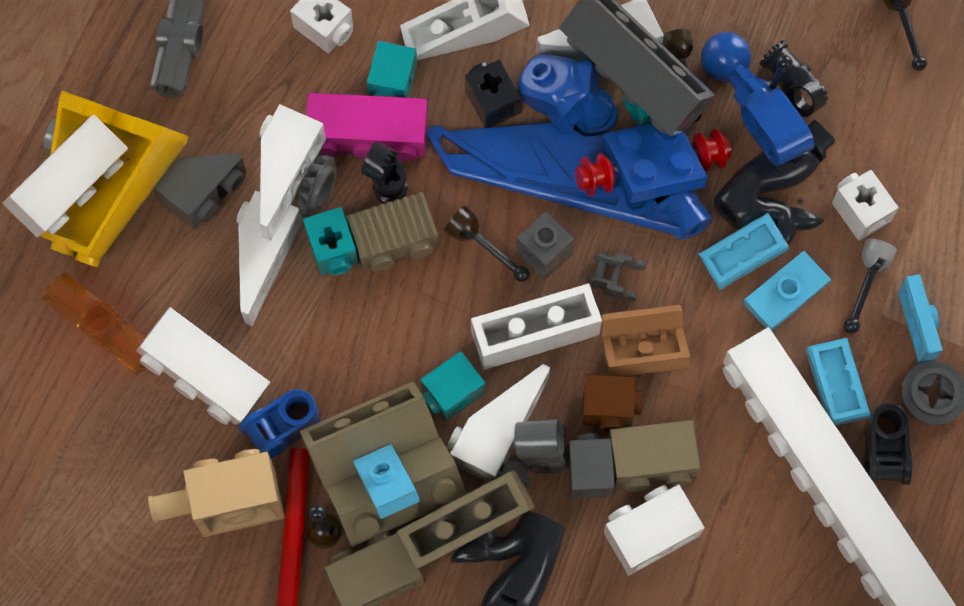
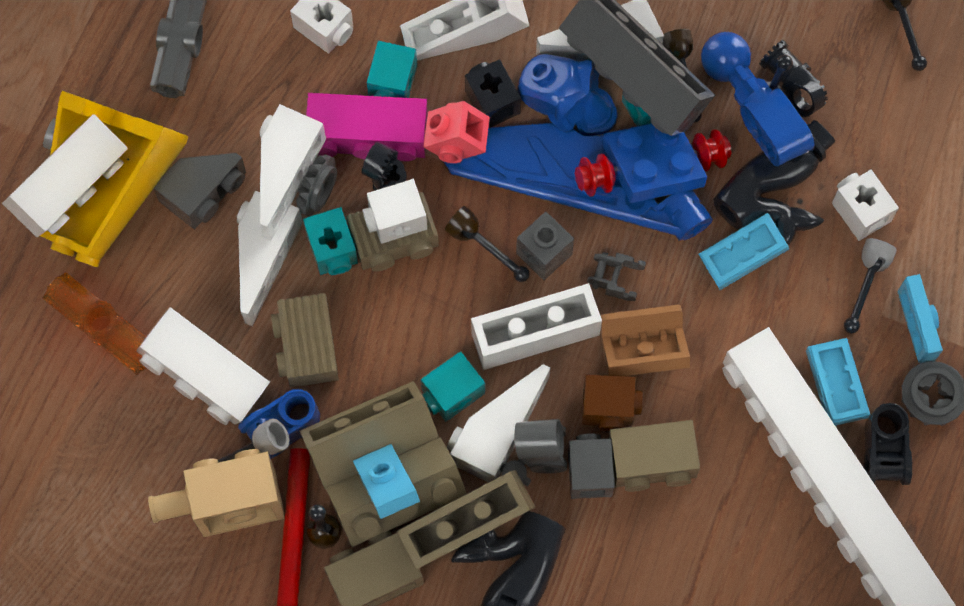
white brick [604,484,705,576] -> none
medium azure plate [743,251,831,331] -> none
none -> light grey hinge [218,418,289,462]
none -> dark tan brick [271,293,339,388]
none -> white brick [362,179,427,244]
none -> coral brick [423,101,490,163]

